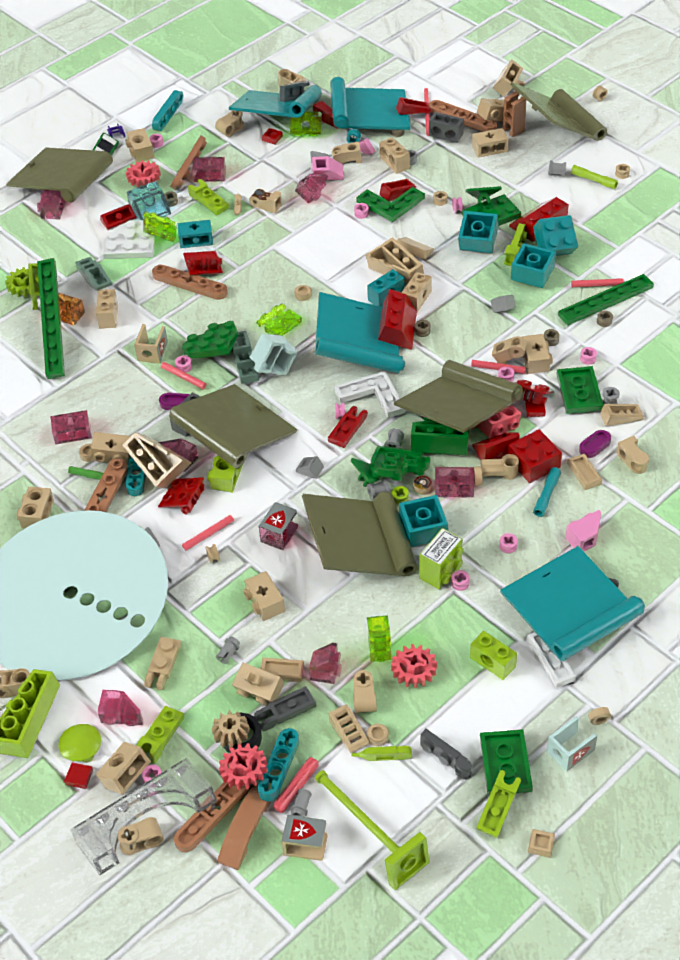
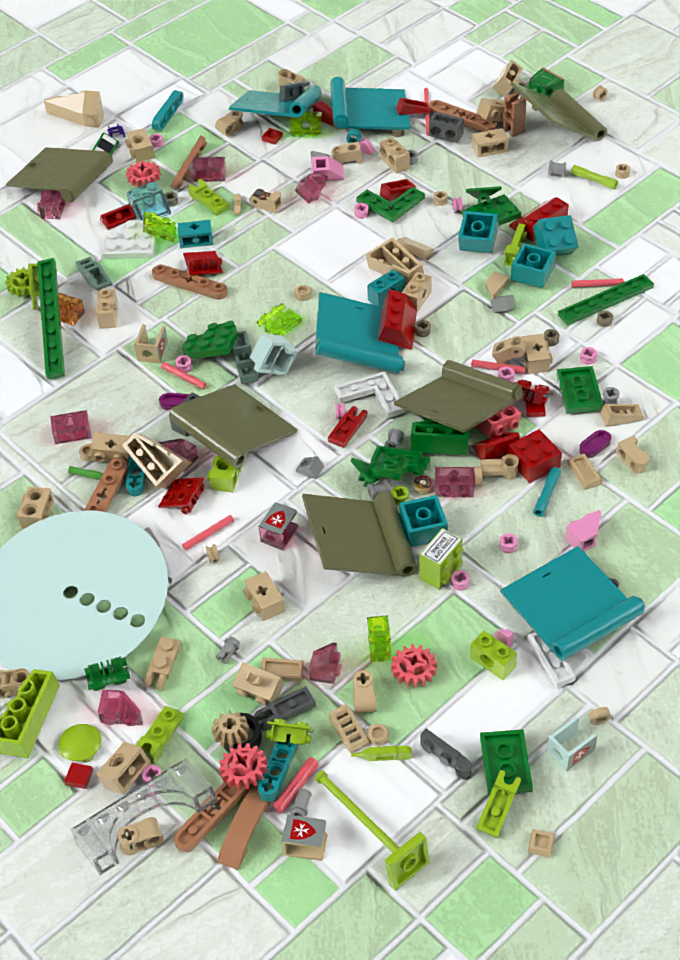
none -> tan wedge [44,90,105,128]
none -> green hinge [84,656,131,691]
none -> lime hinge [266,719,313,746]
none -> tan tile [486,271,509,299]
none -> bright pink tile [494,628,514,648]
none -> green torso [529,67,564,98]

